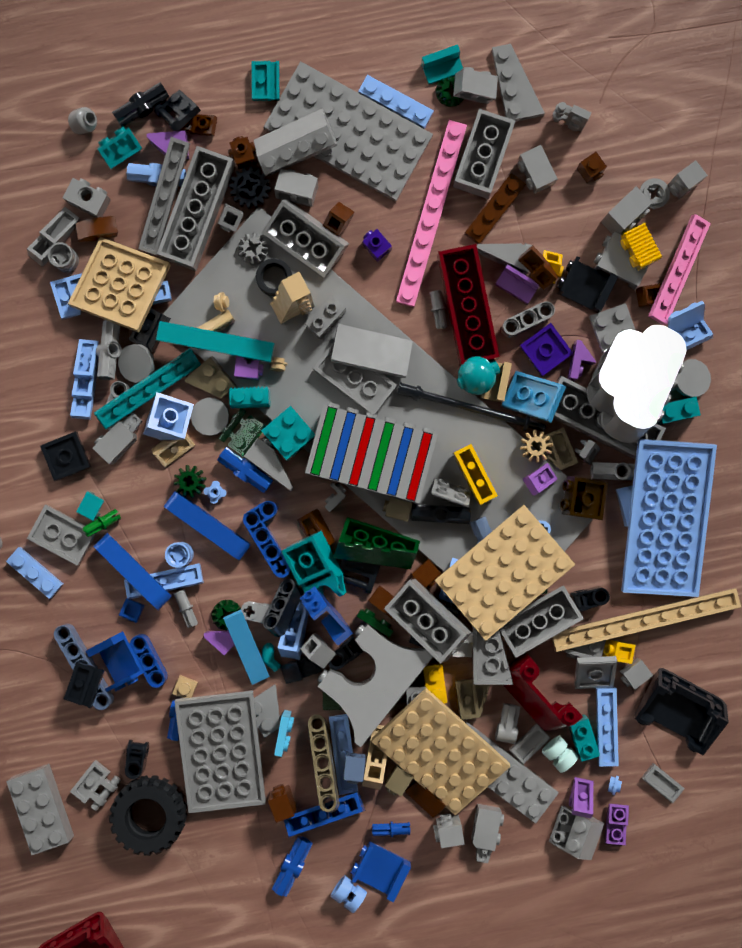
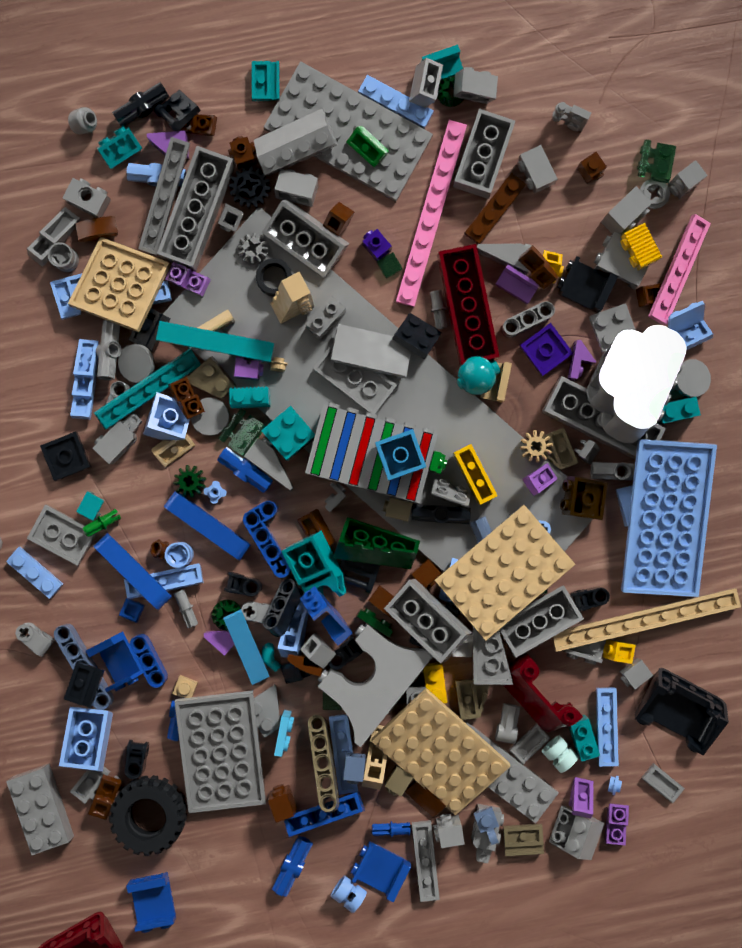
tan plate [214,292,229,312] -> none
black bar [397,382,546,431] -> none
light grey wing [492,44,545,122] -> none
dark azure tile [501,371,566,423] -> none
light grey tile [574,656,617,689] -> none
none -> light grey piece [15,622,55,657]
none -> light blue brick [59,706,113,772]
none -> reddish brown slope [88,774,121,820]
none -> blue panel [126,872,176,933]
none -> reddish brown plate [150,539,169,560]
none -> medium lavender slope [165,262,211,297]
none -> reddish brown slope [168,377,205,419]
none -> black piece [223,572,262,596]
none -> reddish brown slope [287,654,322,677]
none -> green slope [346,126,389,168]
none -> dark azure brick [375,429,426,481]
none -> clear green tile [377,252,403,279]
none -> black plate [392,313,442,359]
none -> light grey brick [409,58,443,108]
none -> light grey plate [412,820,440,902]
none -> green slope [429,451,447,474]
none -> sand blue plate [474,806,499,845]
none -> dark tan plate [503,824,544,856]
none -> clear green plate [637,140,676,184]

